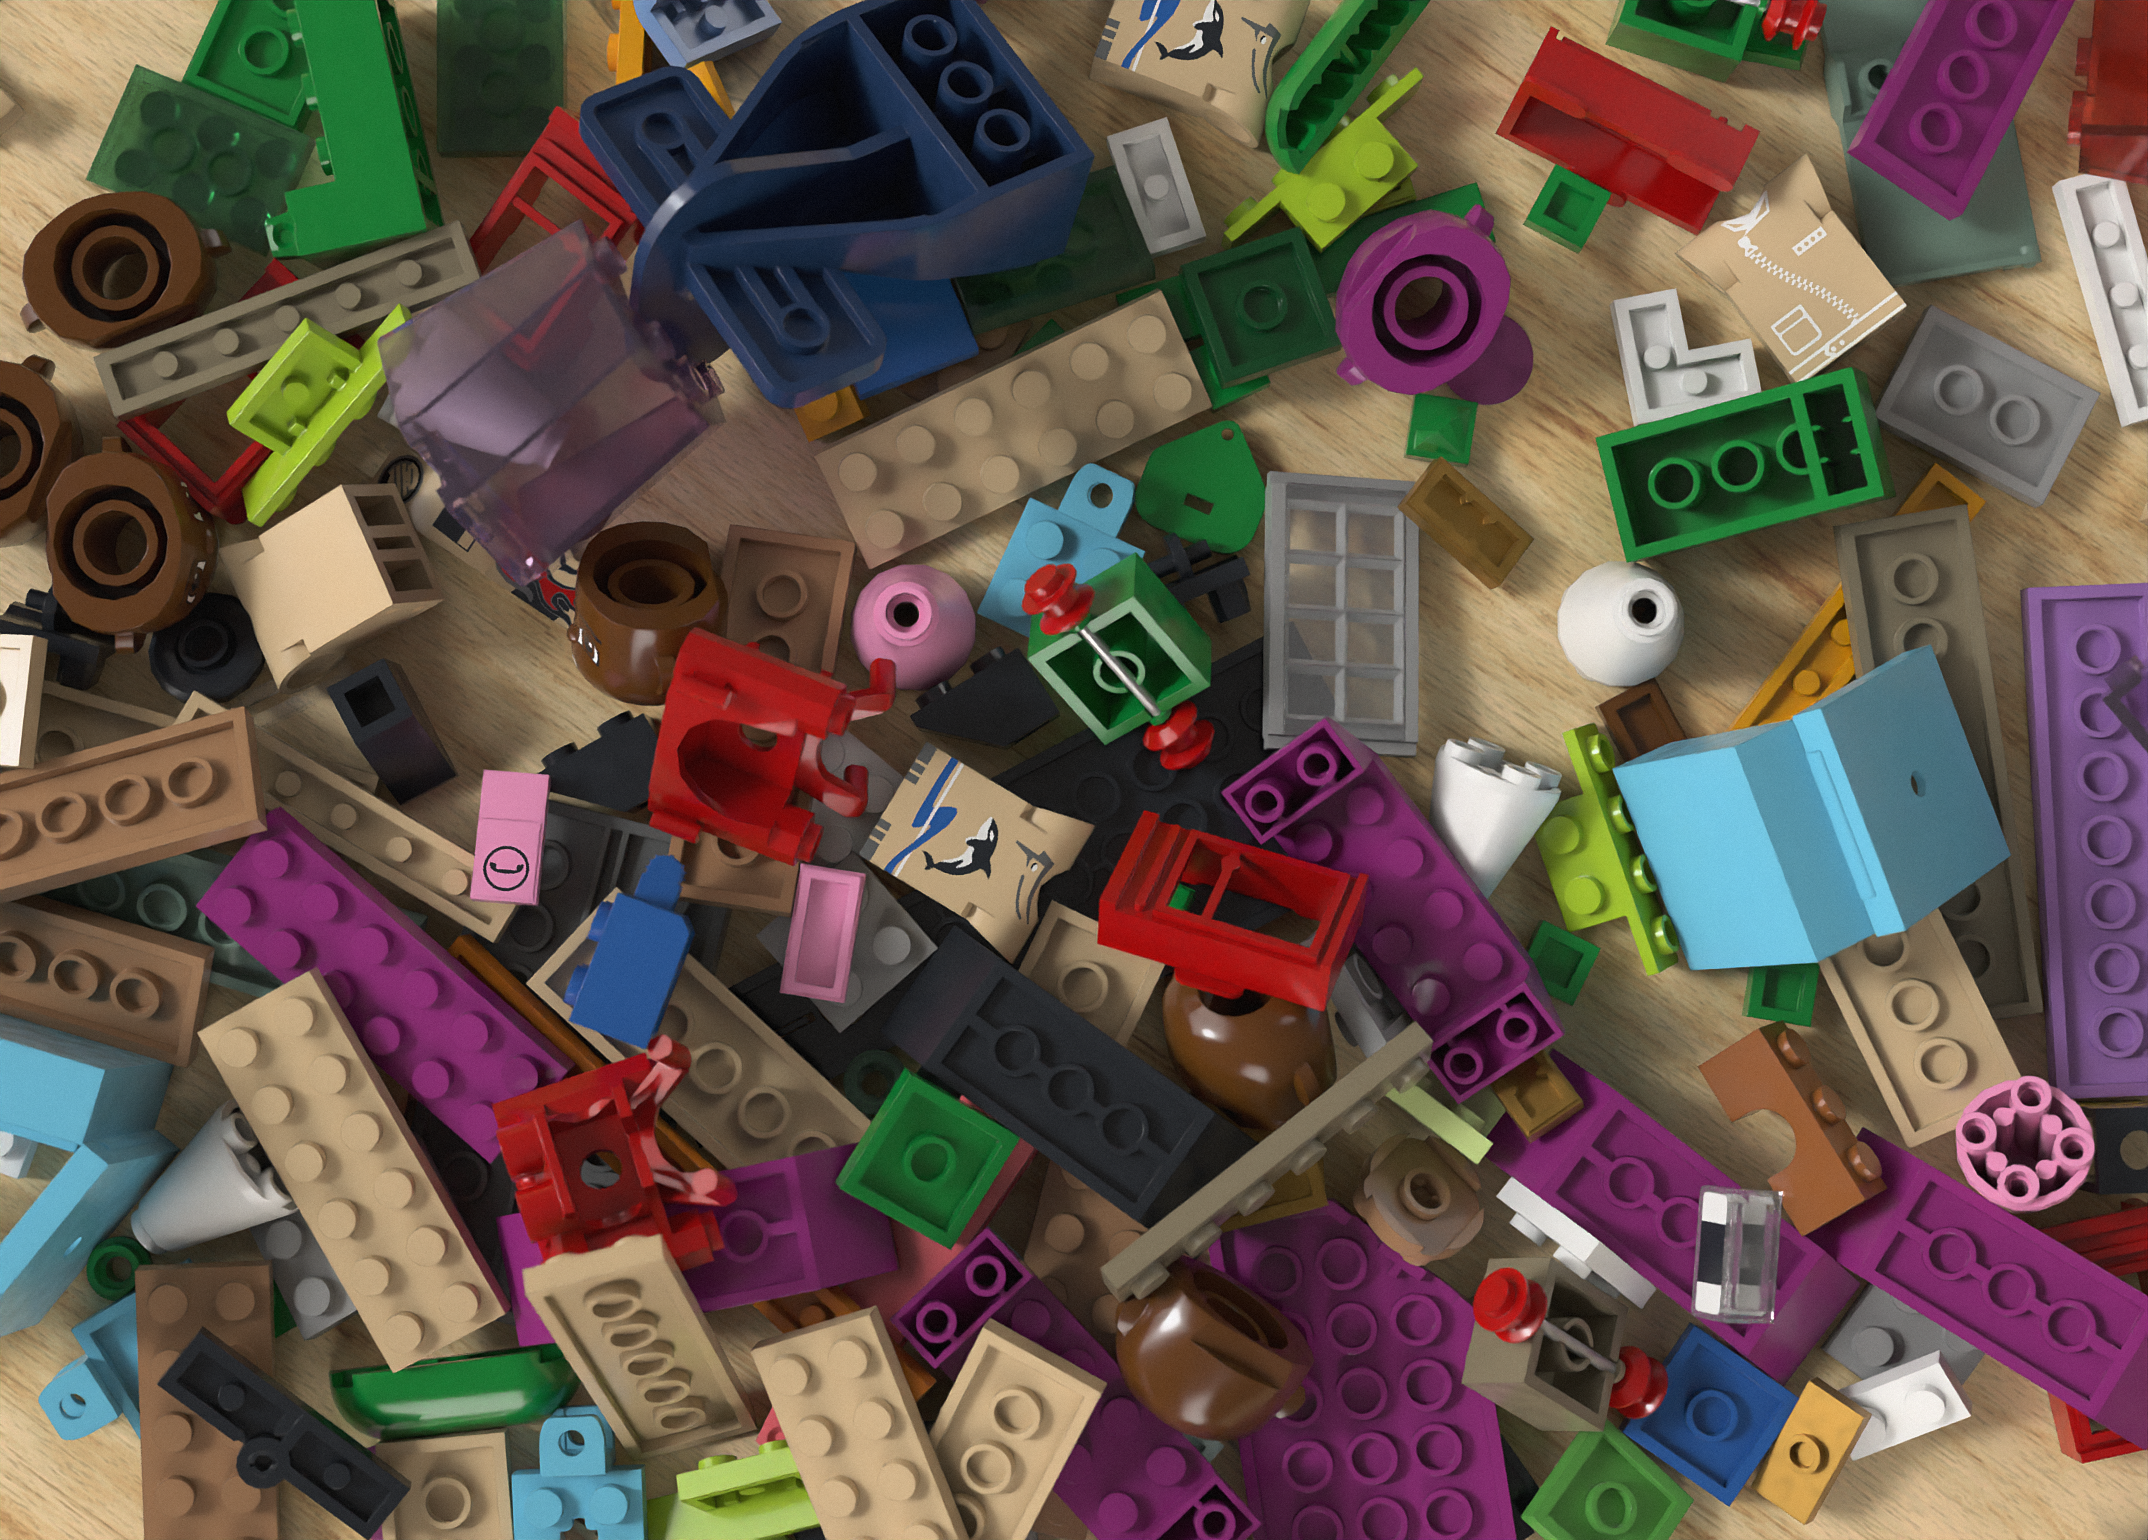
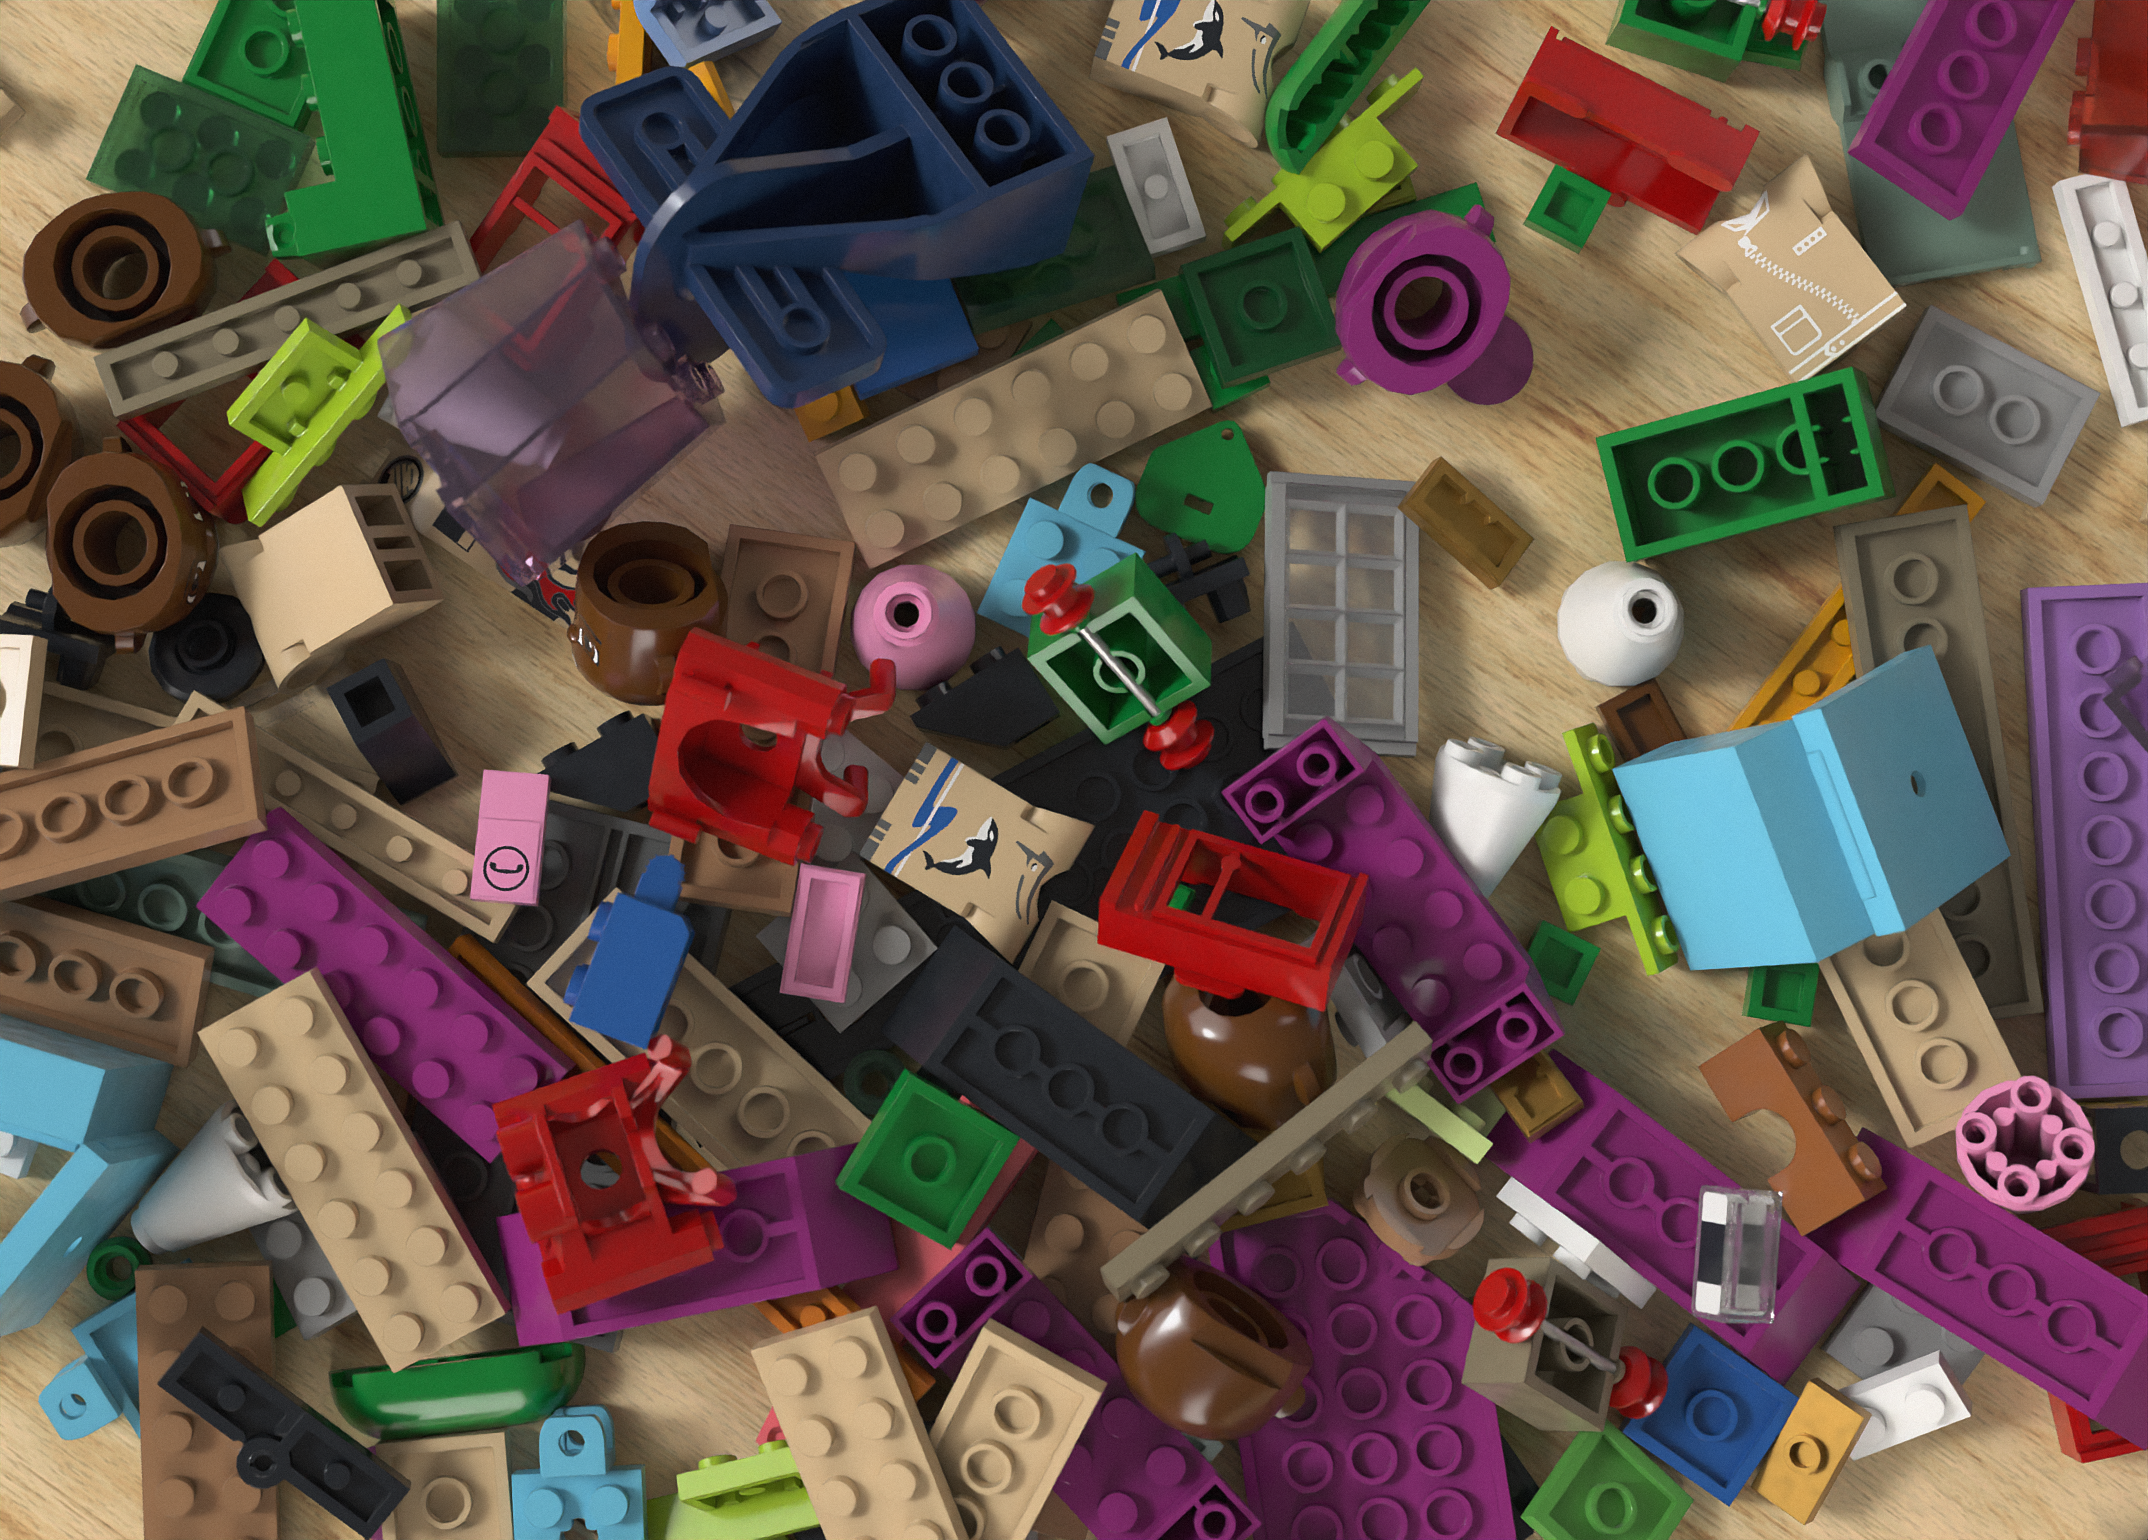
tan plate [523,1234,758,1462] -> none
green tile [1403,393,1478,468] -> none
white plate [1610,288,1762,427] -> none

